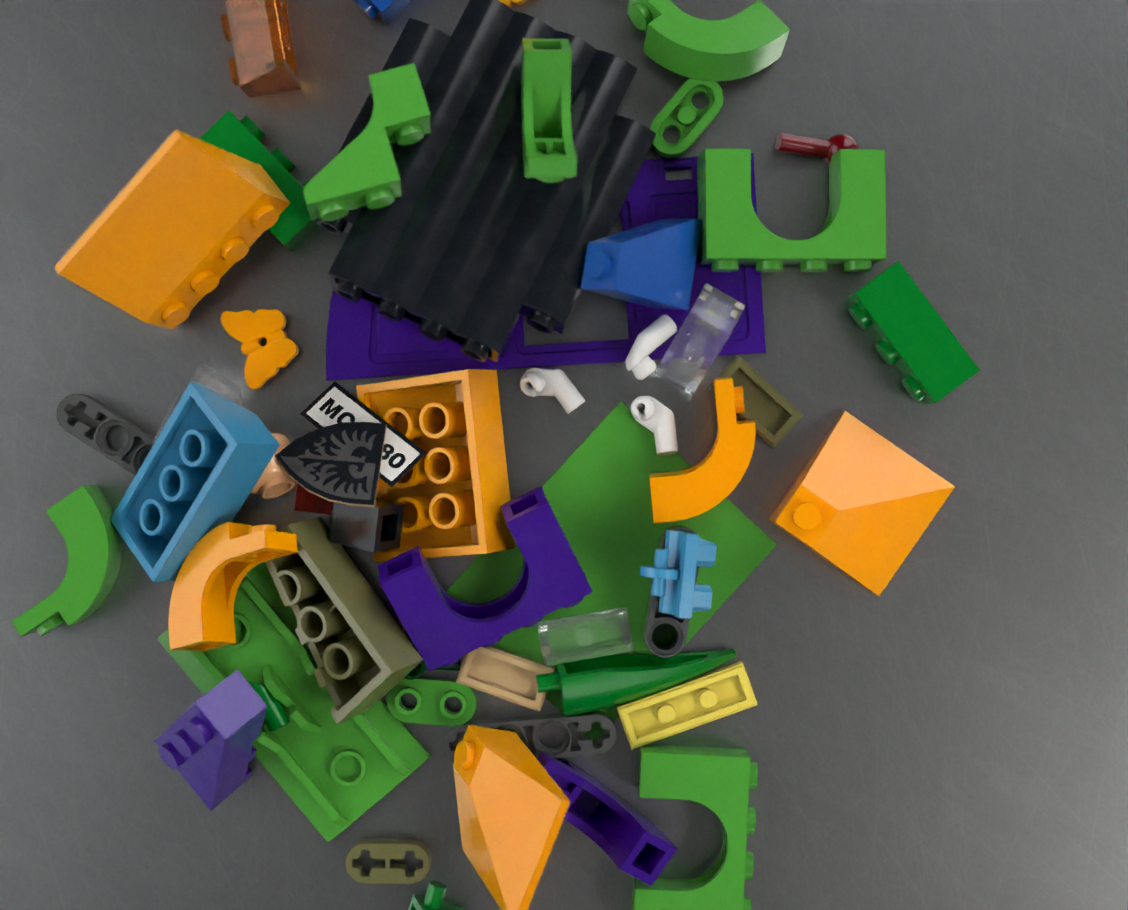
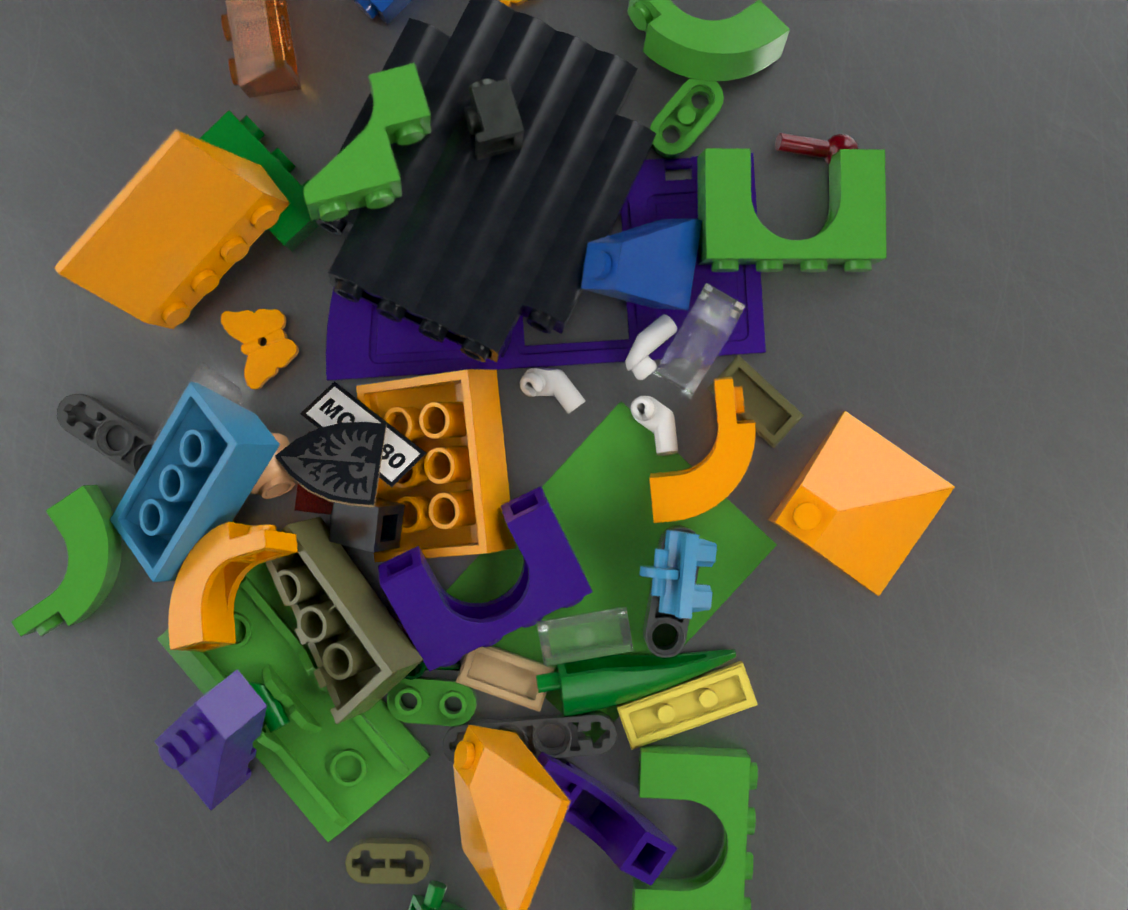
bright green arch [521,38,577,183] -> none
green brick [847,261,980,405] -> none
none -> pearl dark grey brick [465,79,524,160]

